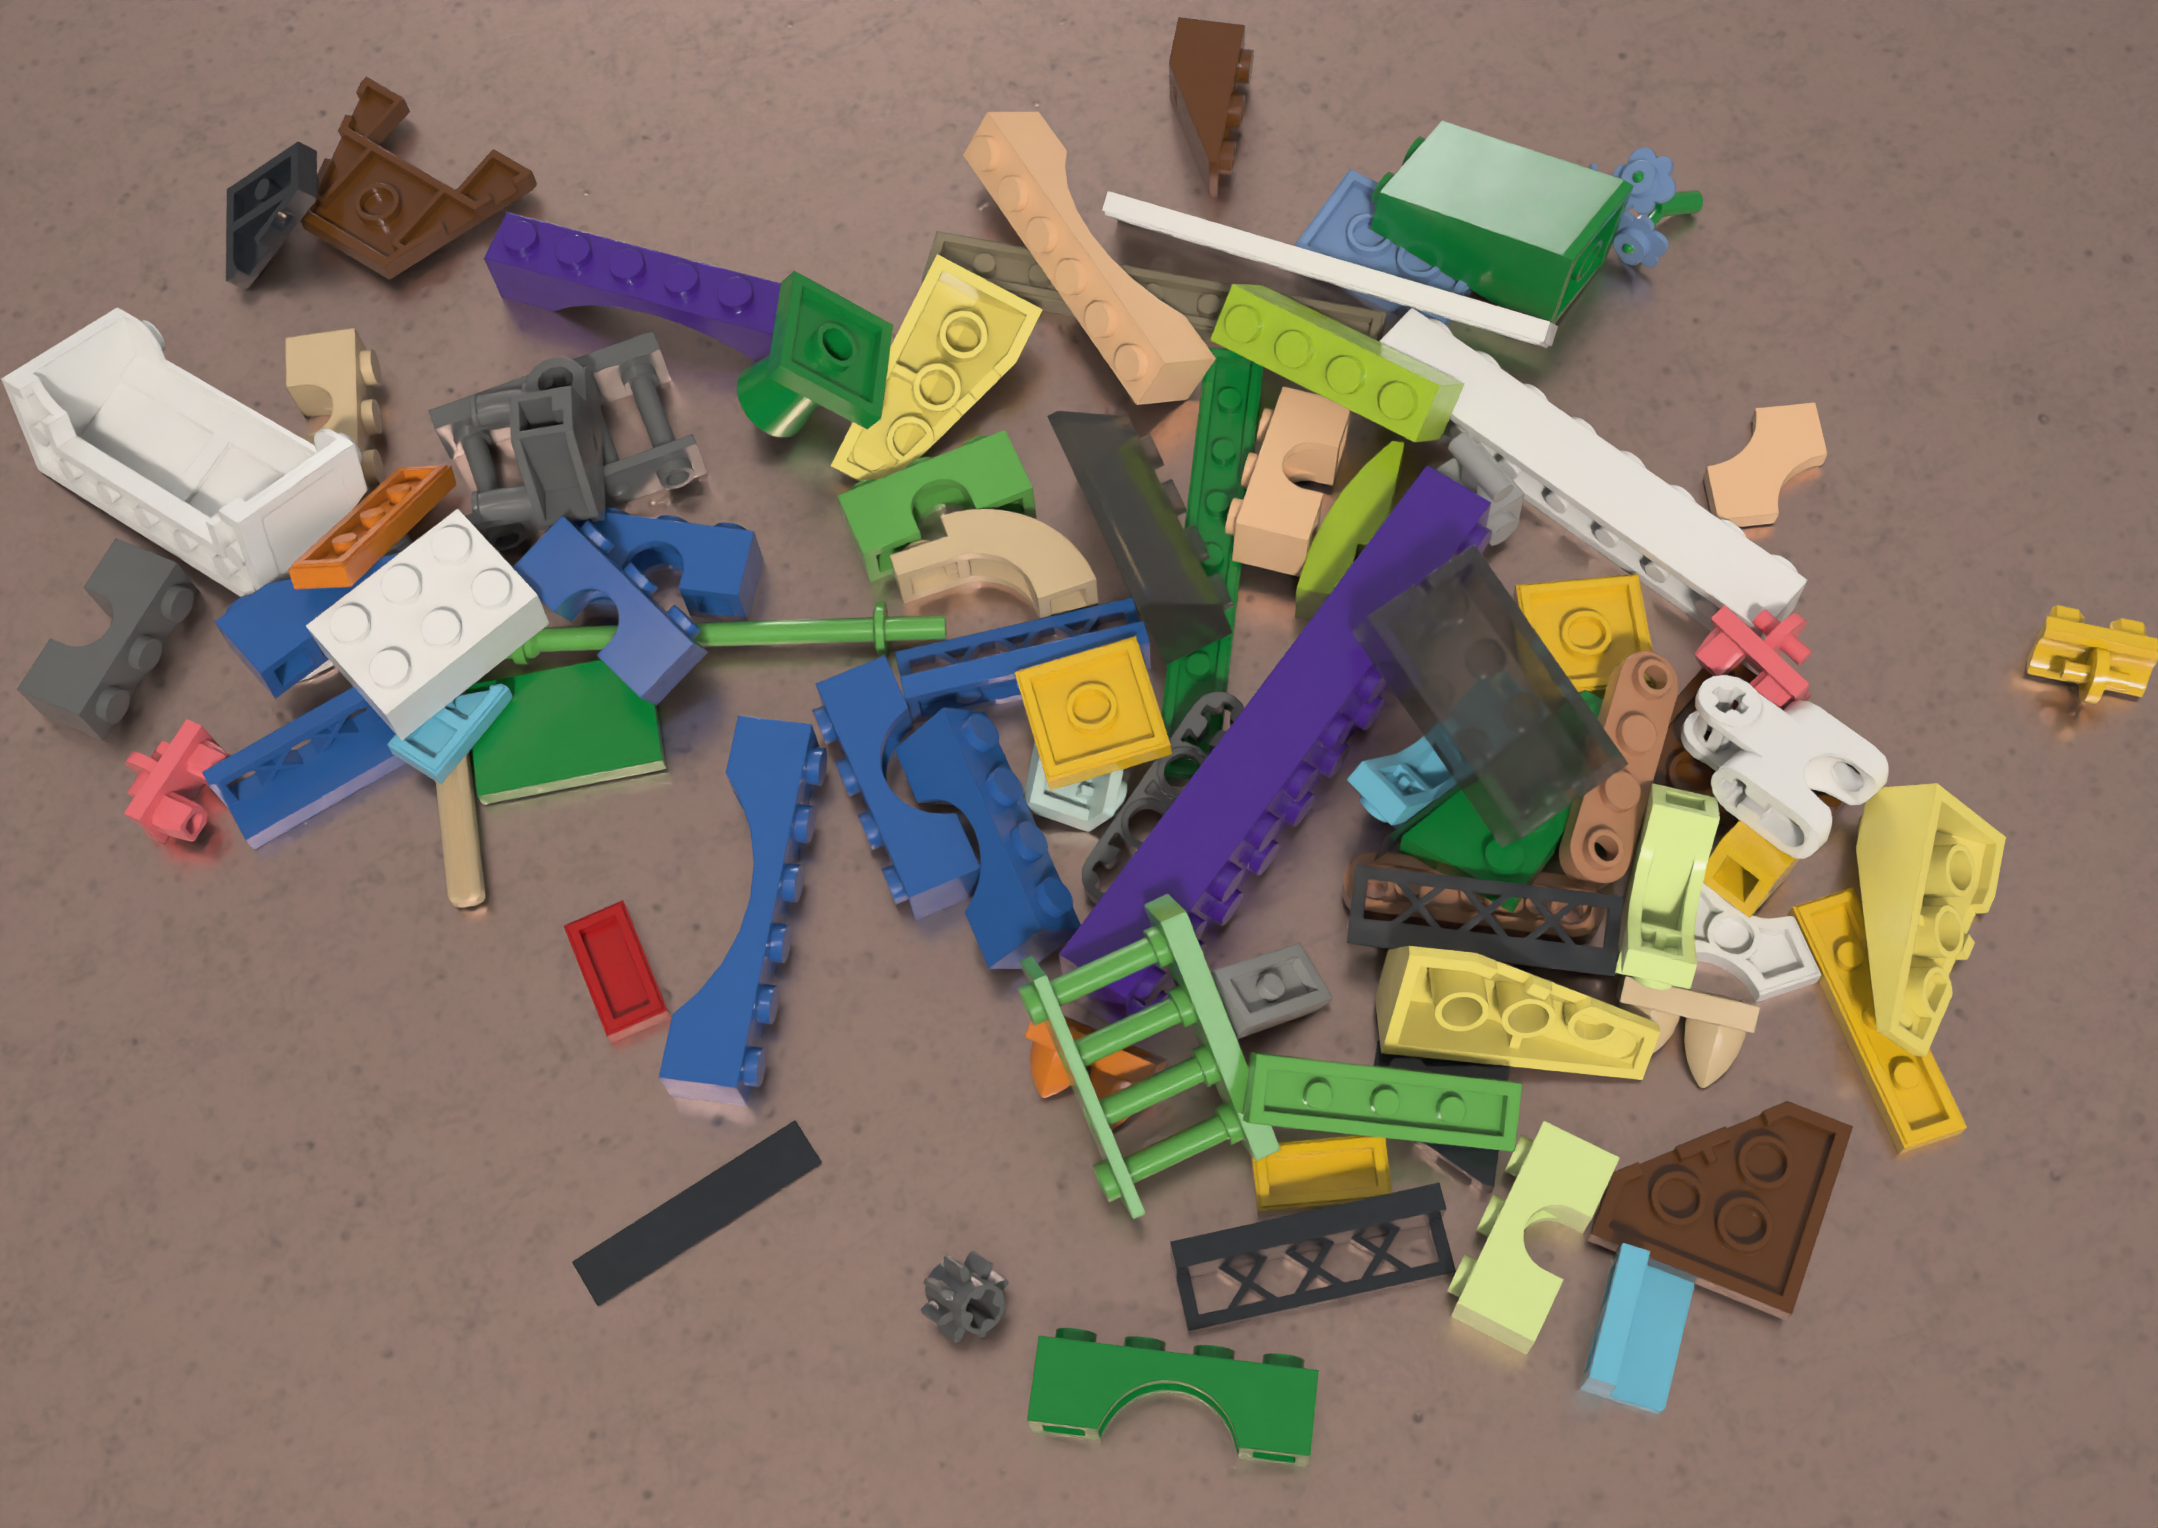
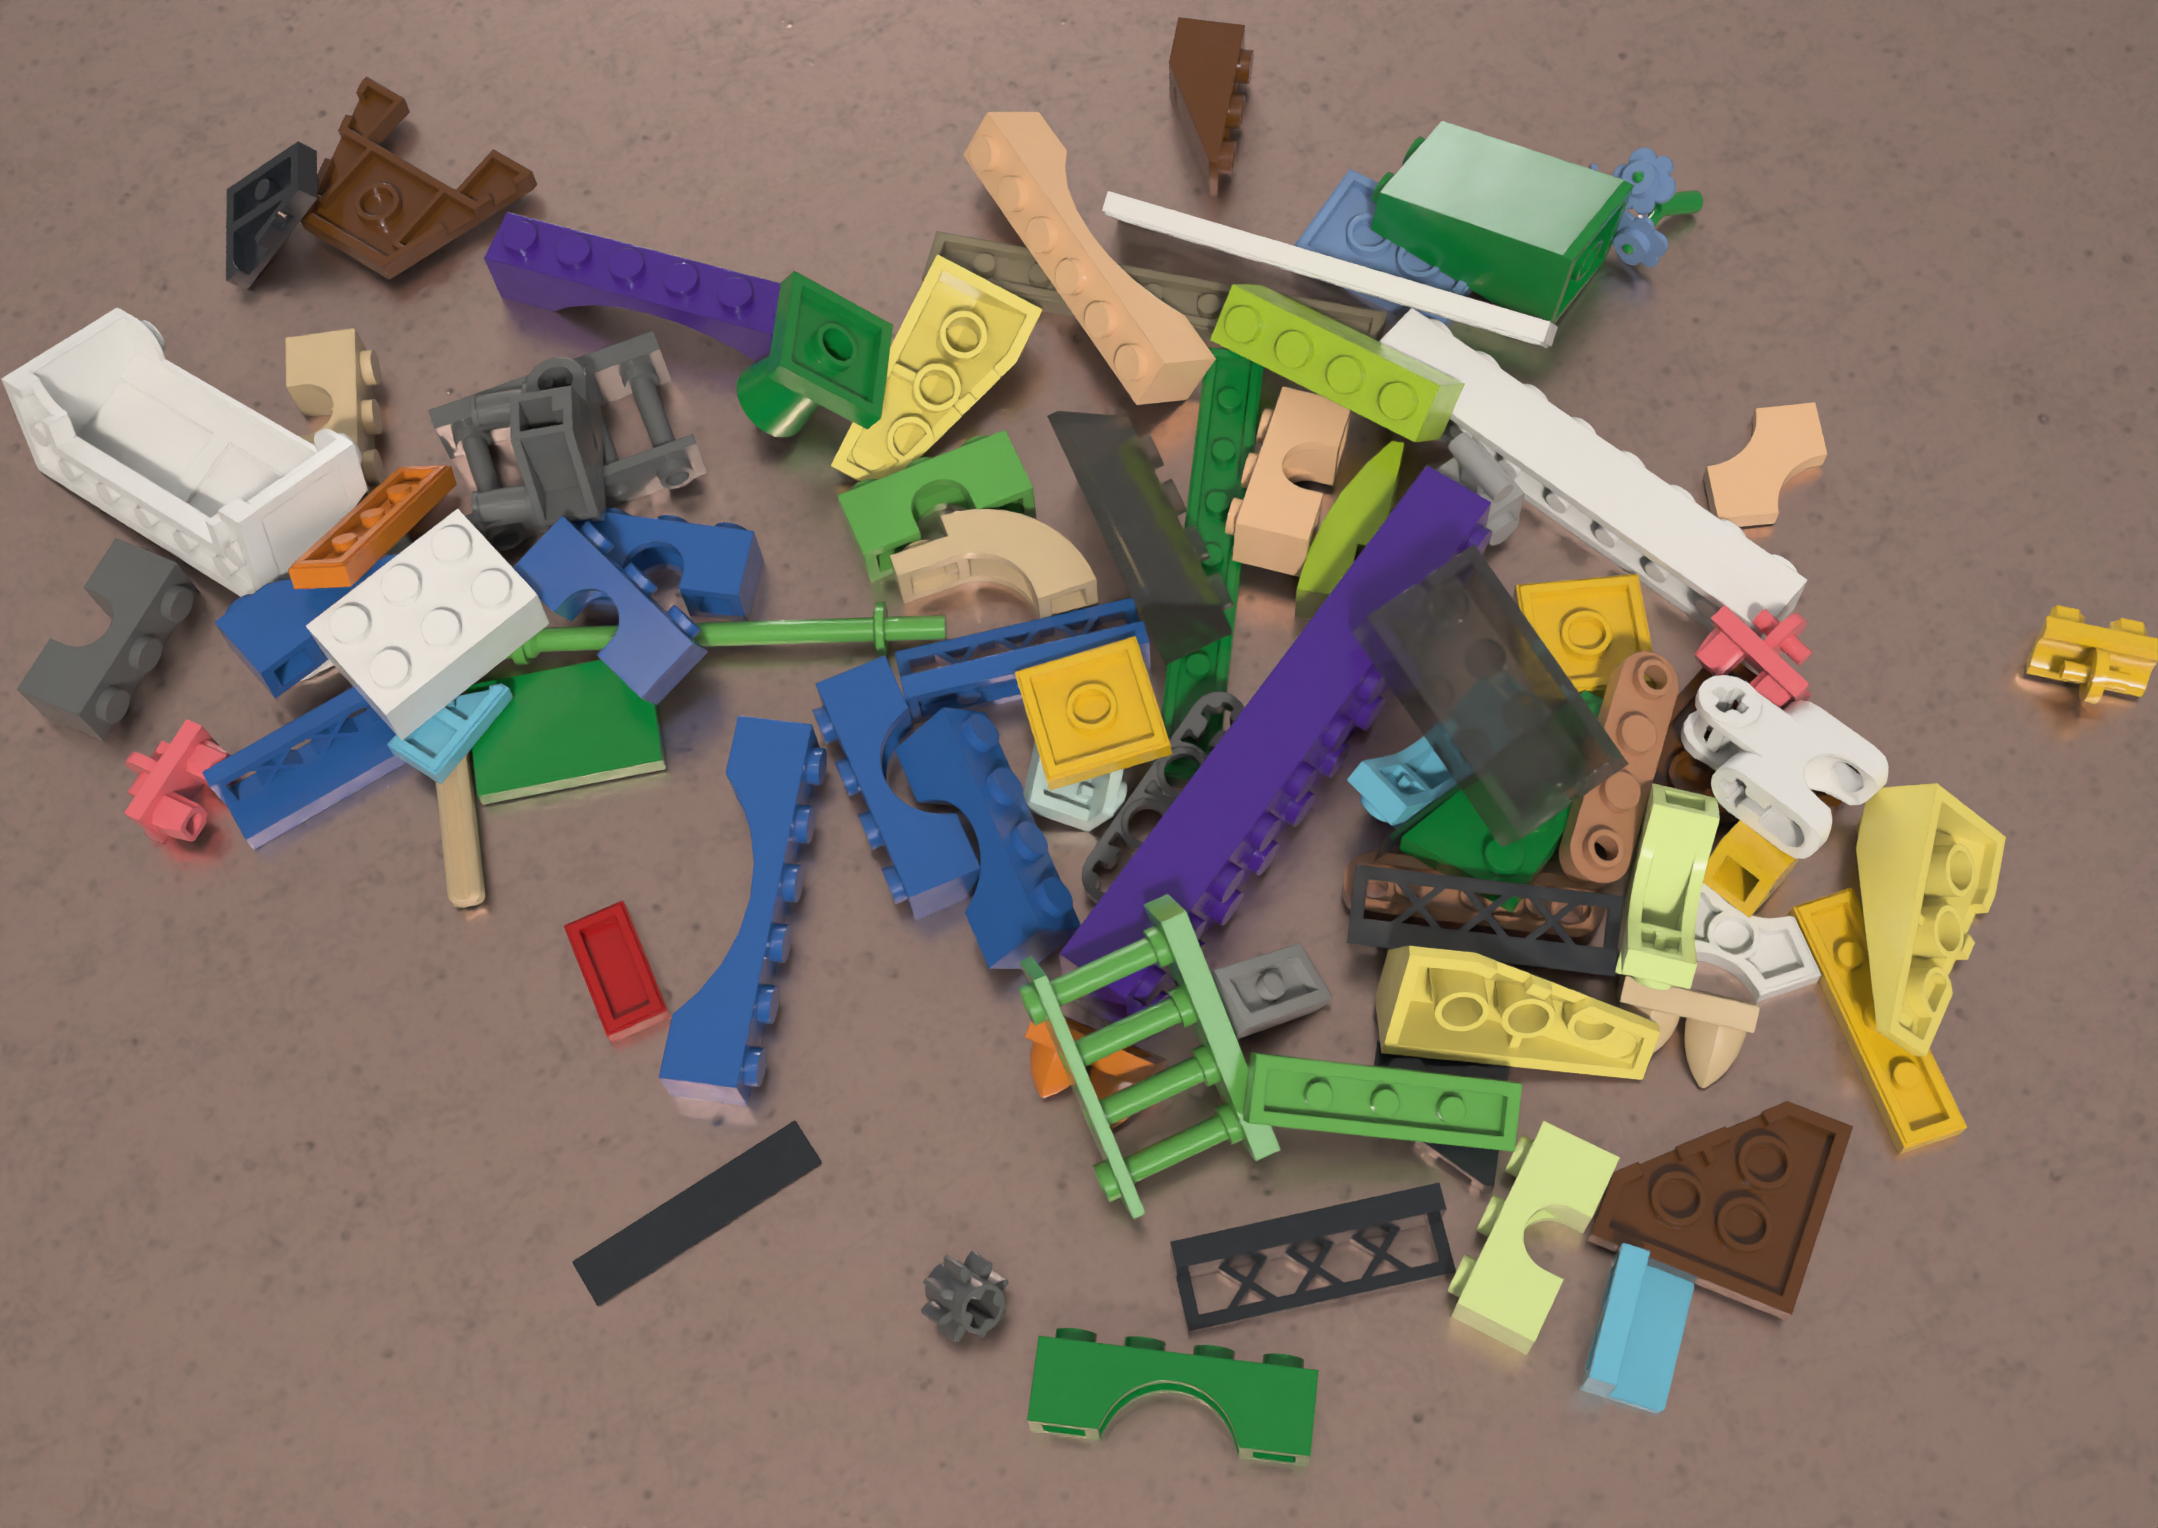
yellow tile [1251,1135,1392,1217] -> none

